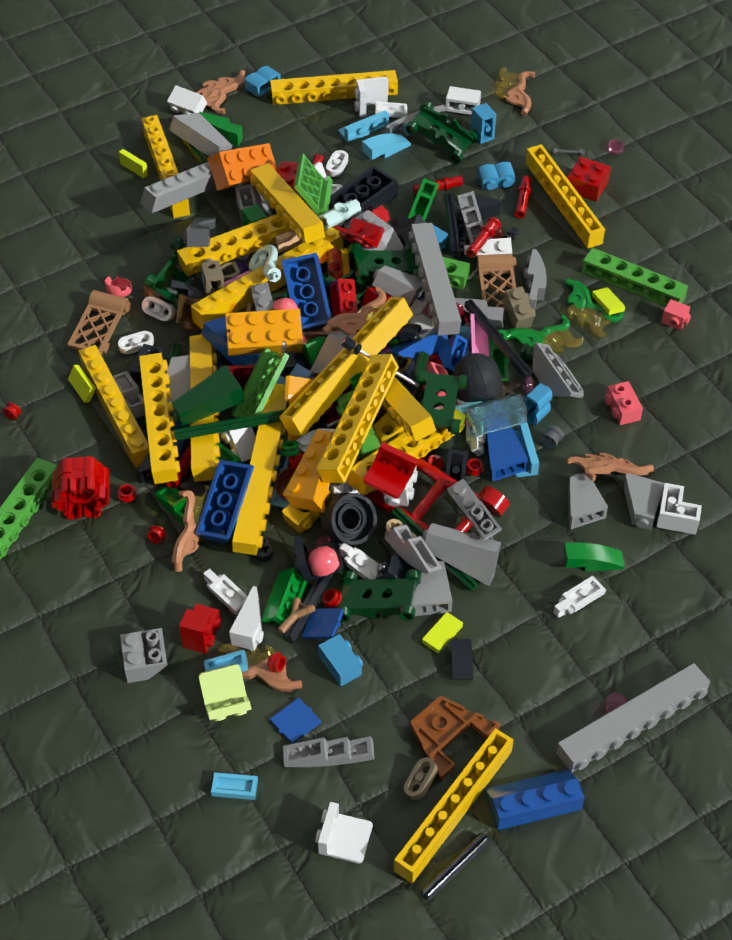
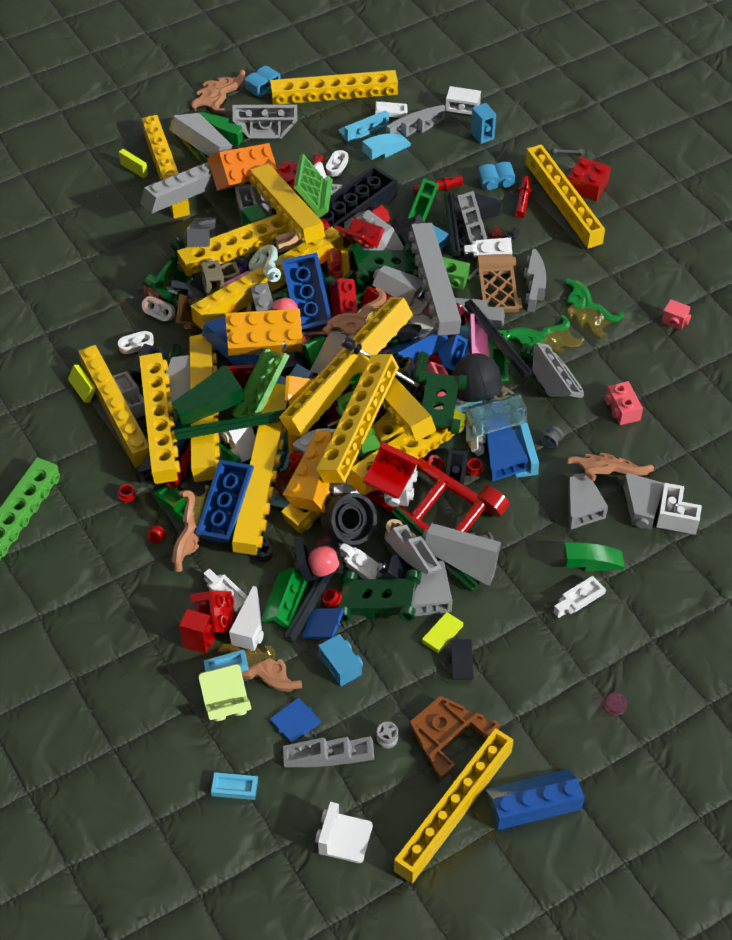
red bush [2,402,22,421] -> none
red piece [52,456,109,520] -> none
medium nougat piece [67,290,130,356] -> none
coral hair [104,276,132,297] -> none
light grey slope [120,628,167,683] -> none
white brick [167,85,207,114] -> none
red plate [267,652,286,672] -> none
medium nougat piece [278,598,315,634] -> none
green bush [281,440,300,457] -> none
light aqua piece [318,199,361,230] -> none
white bracket [354,77,388,117] -> none
dark green piece [404,101,479,164] -> none
dark tan plate [404,757,438,800] -> none
black axle [421,833,489,901] -> none
light grey slope [447,479,502,541] -> none
red pin [466,217,501,258] -> none
piece [496,67,535,116] -> none
dark tan brick [503,286,535,328] -> none
clear pink tile [522,376,533,394] -> none
dark azure brick [522,383,552,426] -> none
light grey brick [556,663,710,773] -> none
bright green brick [582,248,688,306] -> none
neon yellow tile [592,287,625,315] -> none
clear pink tile [608,139,625,155] -> none
none -> red bracket [190,591,236,633]
none -> light grey wedge [232,105,297,139]
none -> light grey wheel [377,722,398,749]

